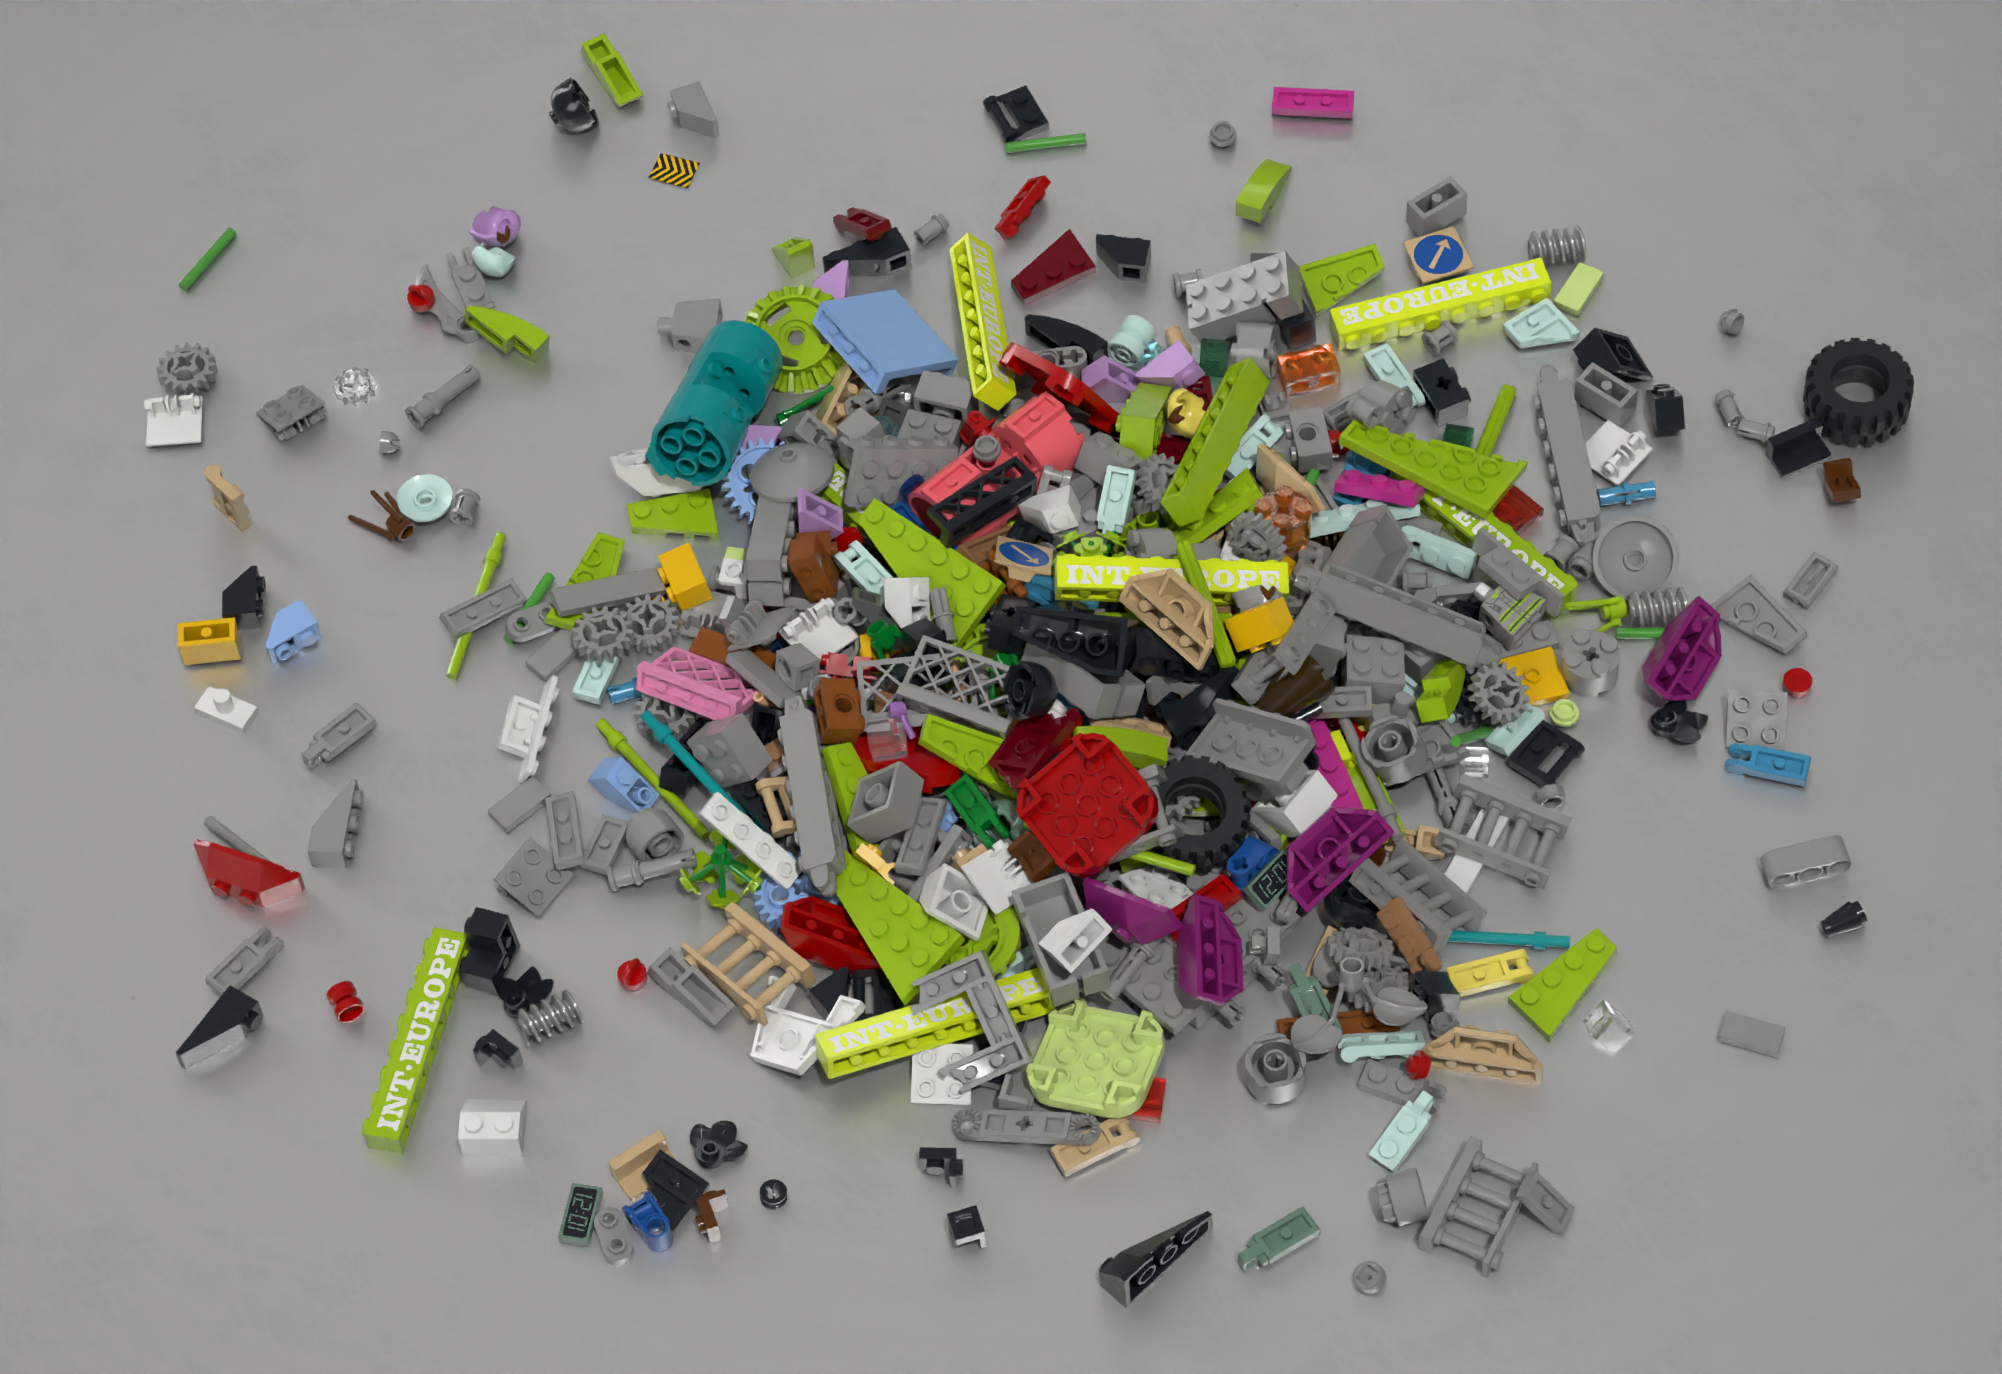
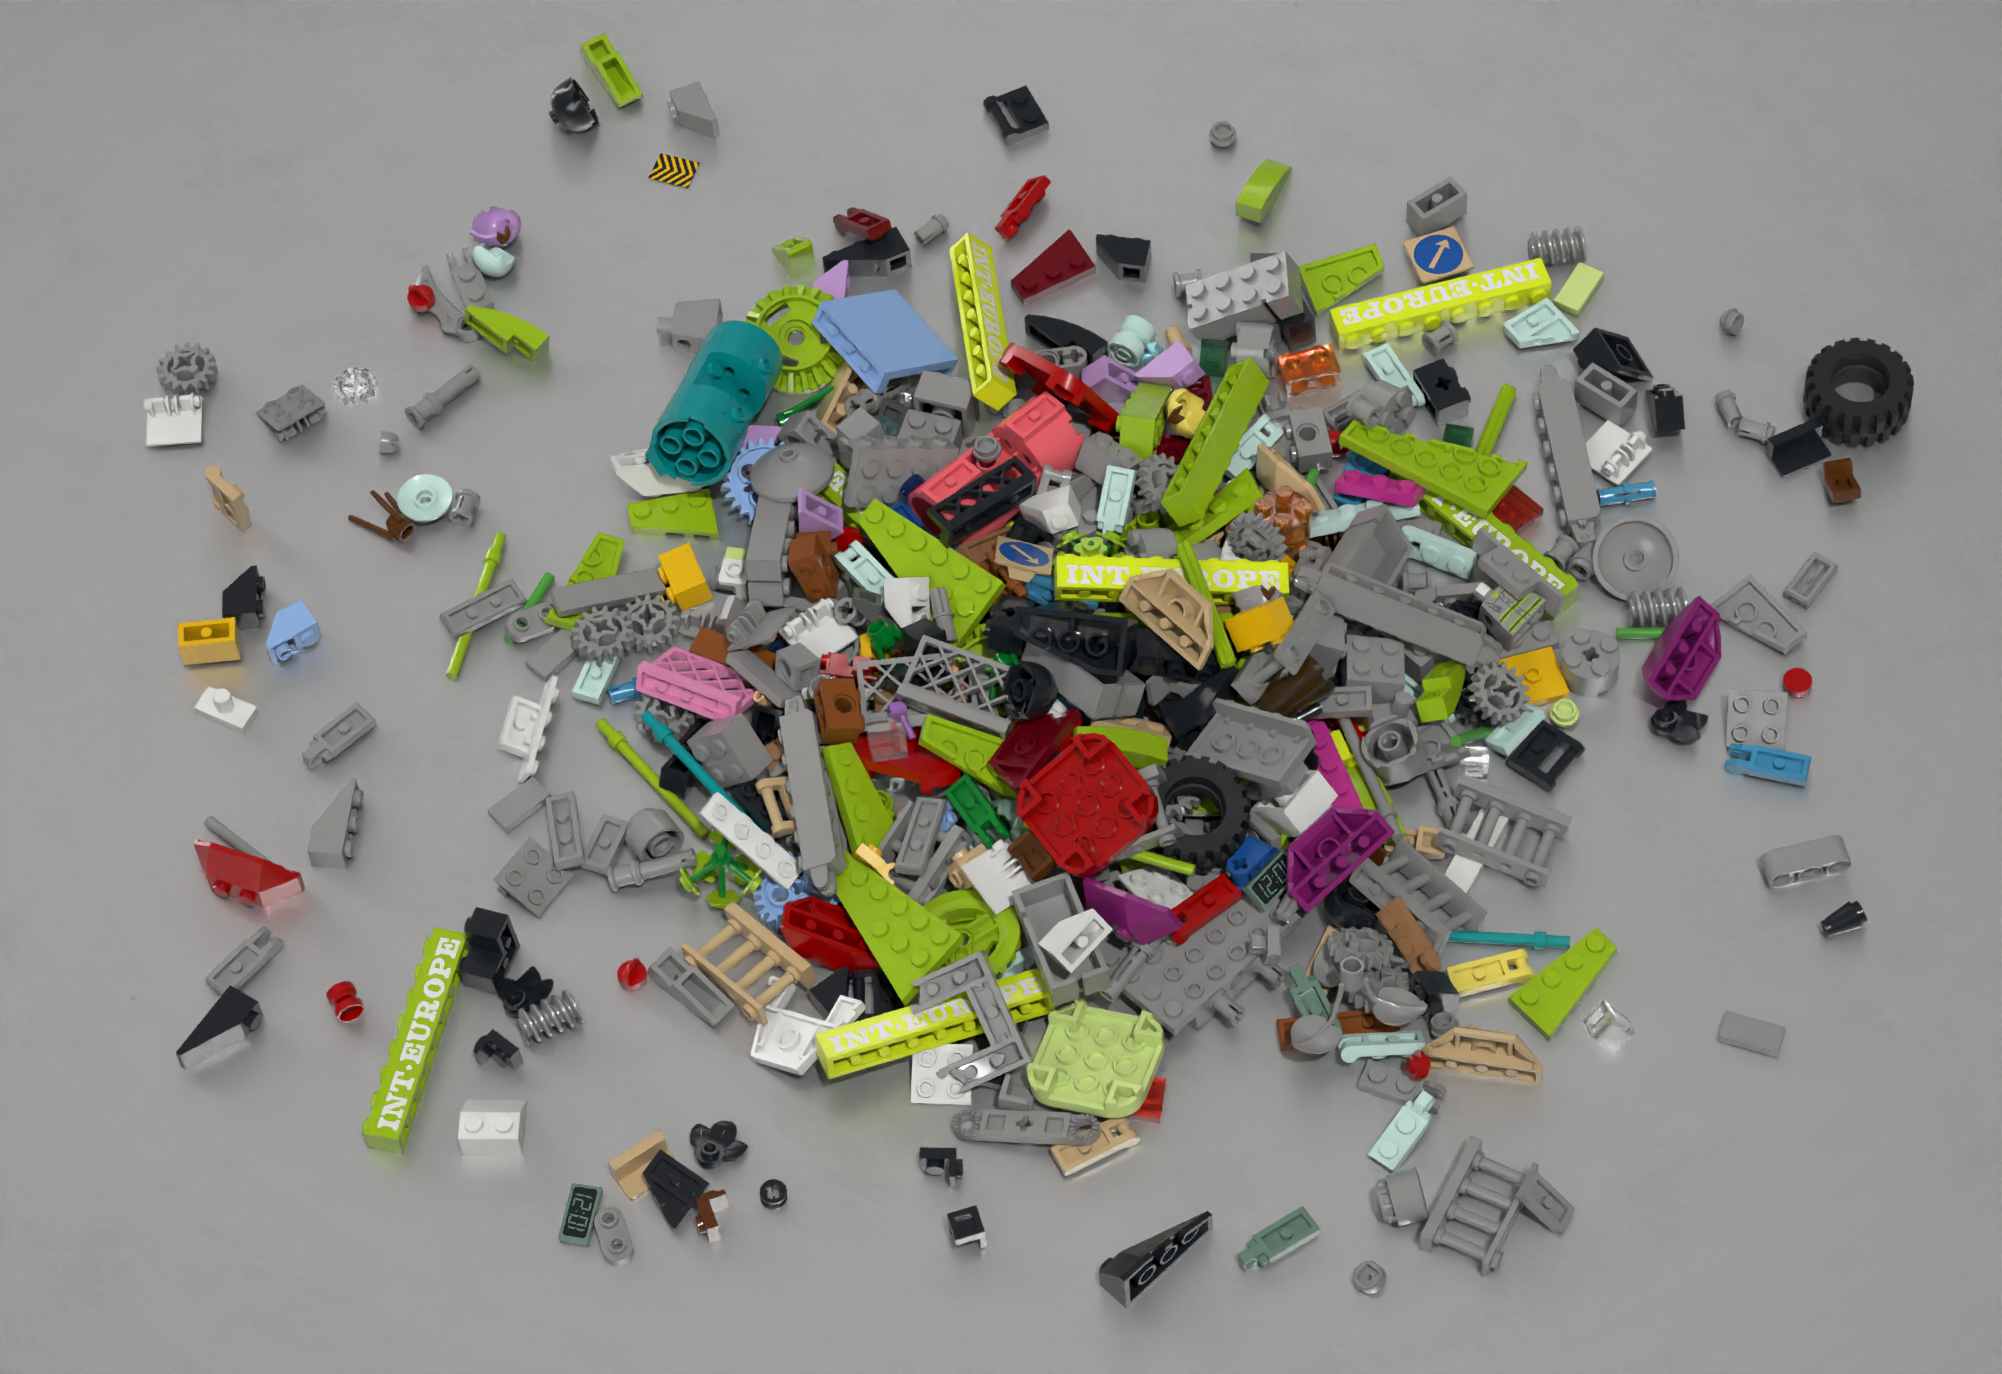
bright green bar [179,227,236,291] -> none
light blue slope [588,756,660,813] -> none
blue piece [622,1191,673,1252] -> none
light grey brick [847,761,924,844] -> none
white slope [919,863,989,941] -> none
red hinge [959,411,996,452] -> none
bright green bar [1005,133,1087,153] -> none
magenta wedge [1177,894,1244,1006] -> none
light grey brick [1245,1033,1306,1104] -> none
dark pink plate [1272,87,1354,118] -> none
light grey tile [1536,784,1566,809] -> none
lime plant [1565,595,1628,632] -> none

